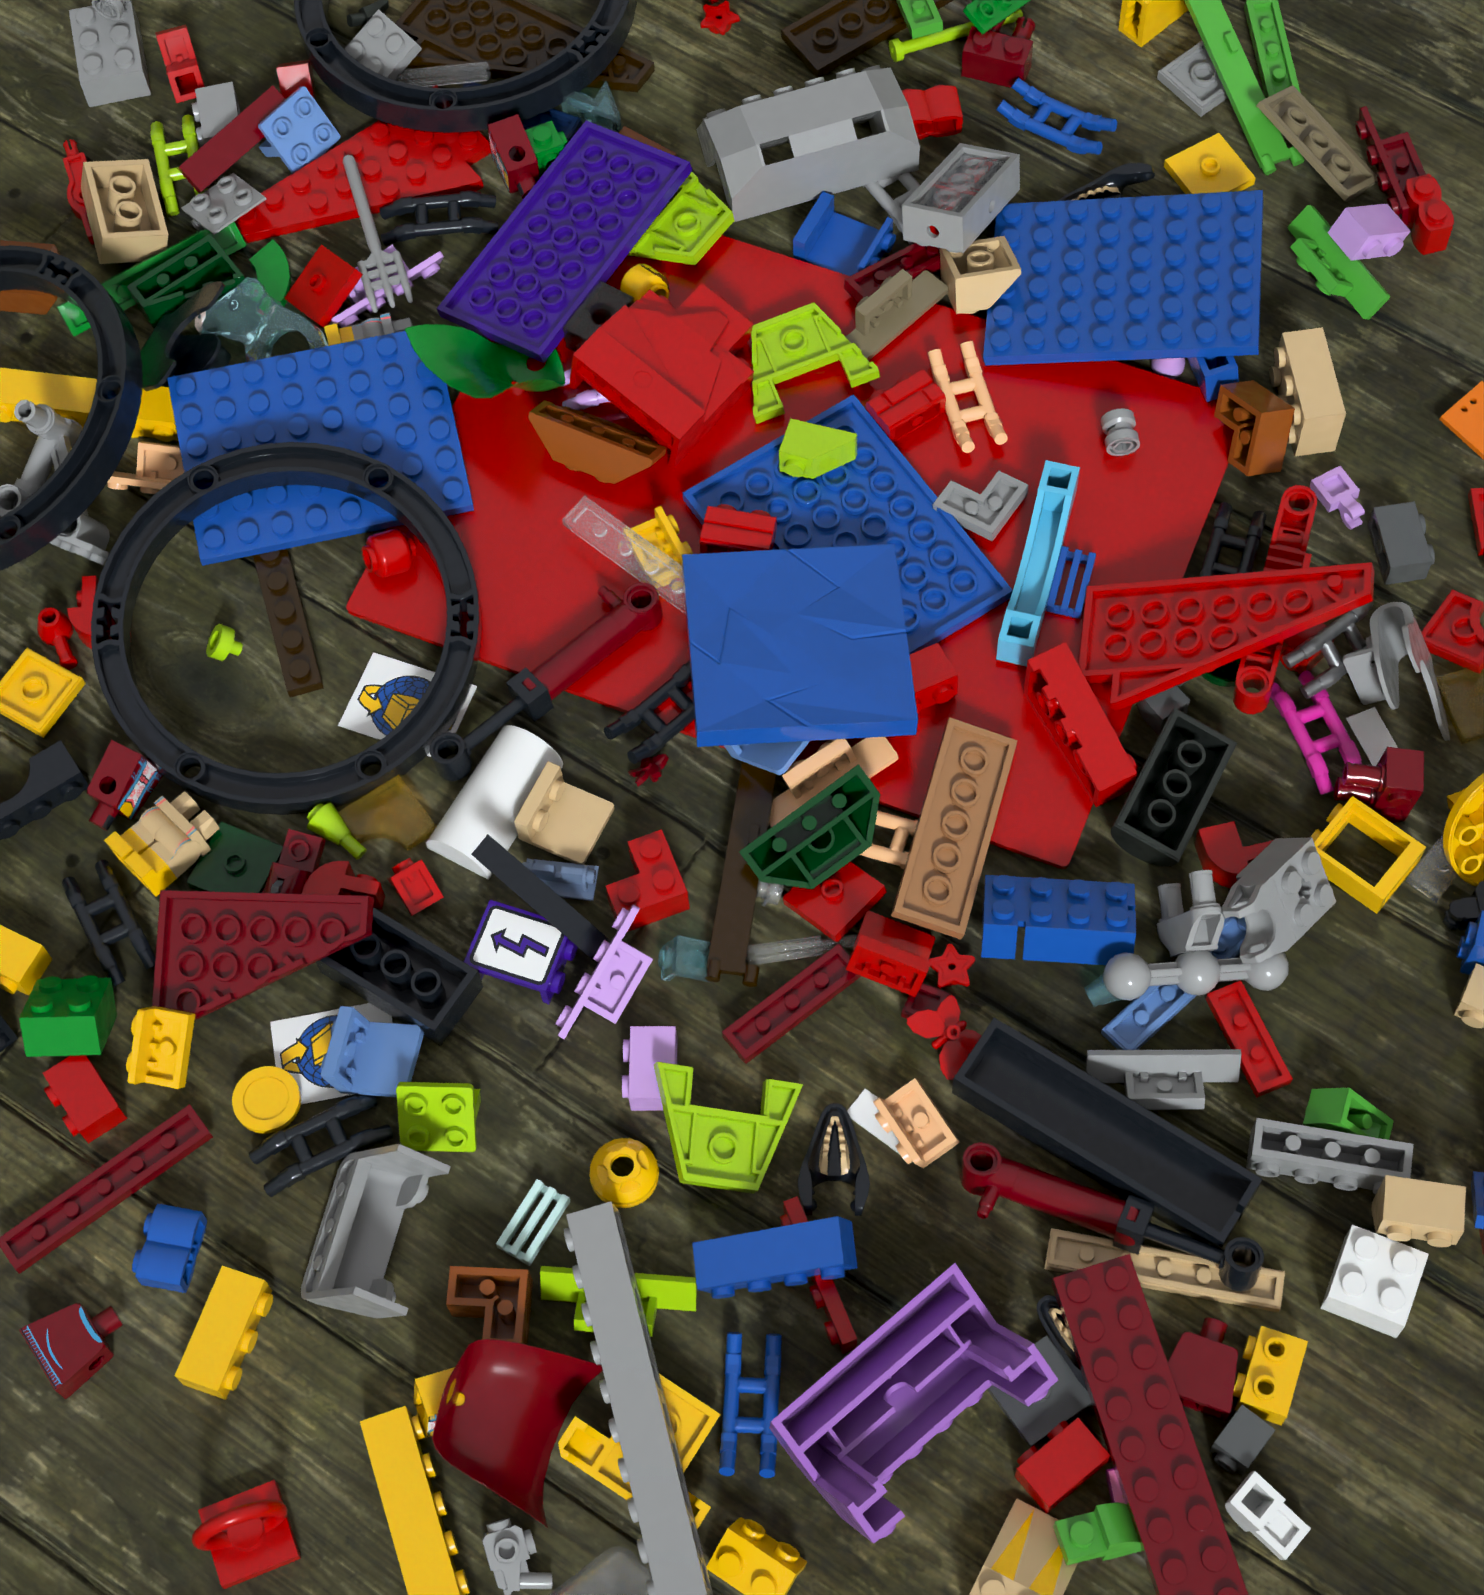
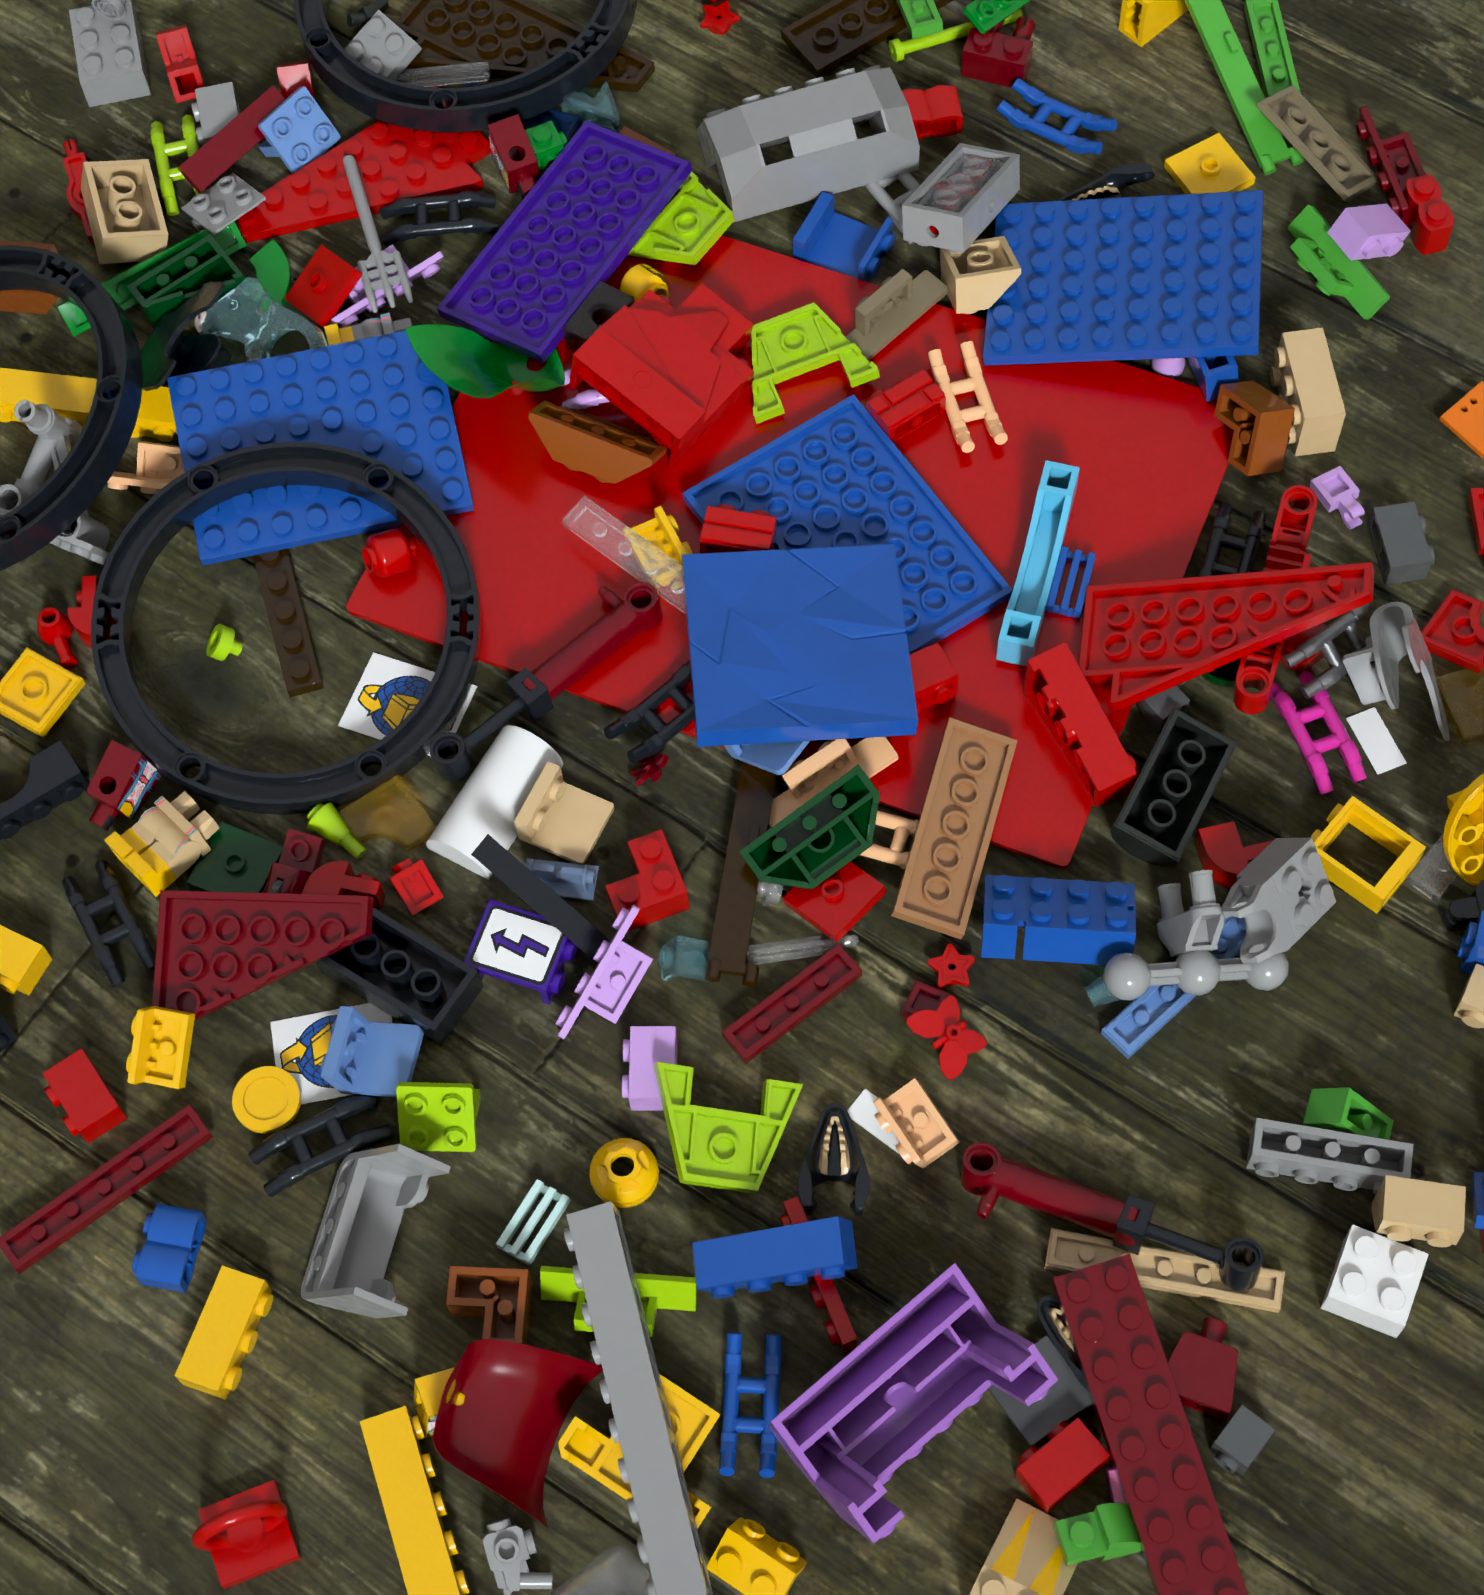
green brick [19,975,117,1057] -> none
dark red torso [19,1303,124,1399] -> none
lime slope [779,419,857,479] -> none
dark red plate [844,243,940,303] -> none
red bracket [845,911,935,997] -> none
light grey plate [933,471,1028,541] -> none
black piece [952,1018,1262,1249] -> none
light grey bracket [1086,1049,1242,1110] -> none
light grey wheel [1101,408,1140,456] -> none
light grey plate [1157,40,1228,117] -> none
red plate [1206,980,1293,1098] -> none
white brick [1225,1471,1311,1560] -> none
yellow brick [1233,1326,1308,1426] -> none
dark red brick [1334,747,1424,823] -> none

